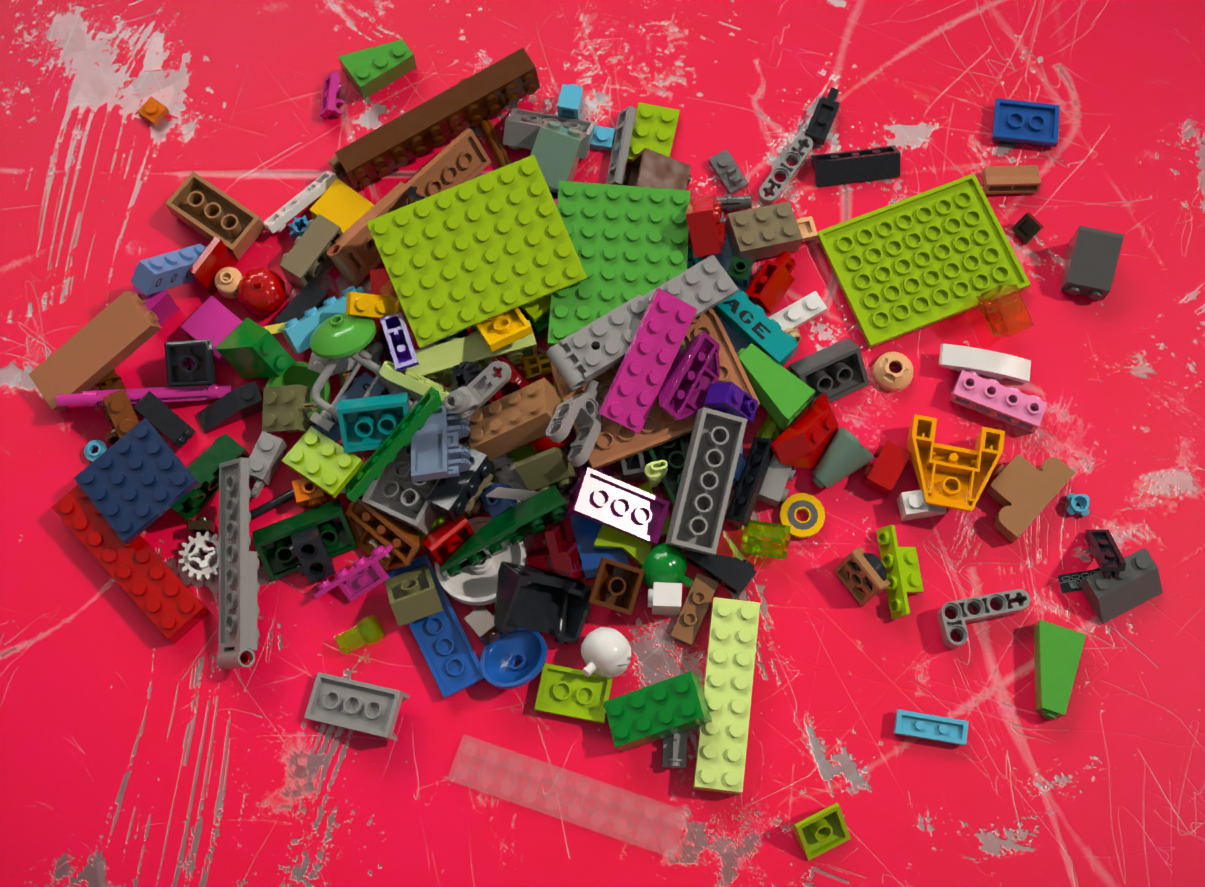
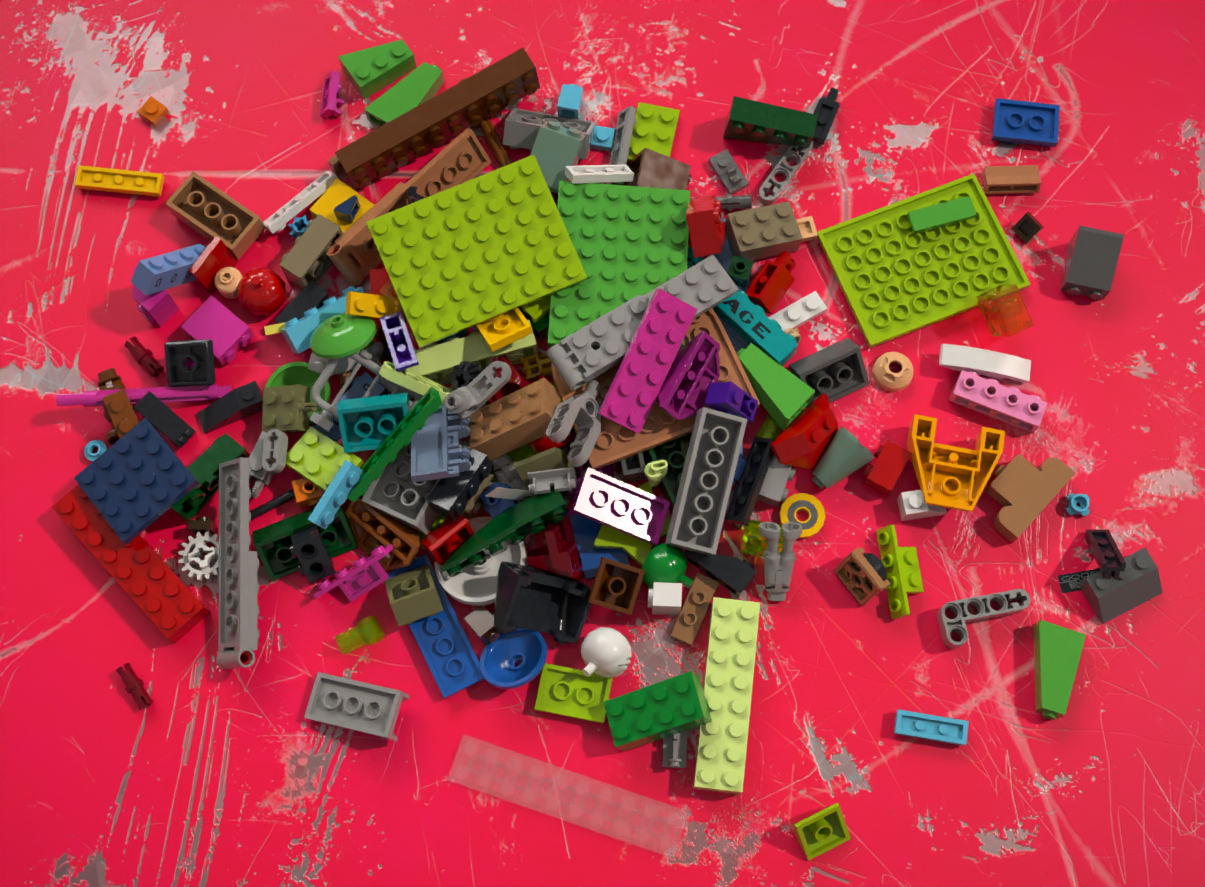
nougat brick [28,291,162,411] -> none
green slope [215,317,296,379] -> none
black panel [811,145,900,187] -> none
none -> yellow plate [74,165,165,197]
none -> dark red pin [116,663,154,710]
none -> dark red pin [125,337,164,377]
none -> light grey beam [262,429,288,474]
none -> medium azure plate [308,460,363,529]
none -> dark blue slope [334,195,361,224]
none -> bright green slope [365,62,444,127]
none -> light grey hinge [527,467,577,495]
none -> white plate [565,164,634,184]
none -> dark green wedge [723,96,818,147]
none -> light grey piece [759,522,802,601]
none -> bright green tile [907,196,977,234]

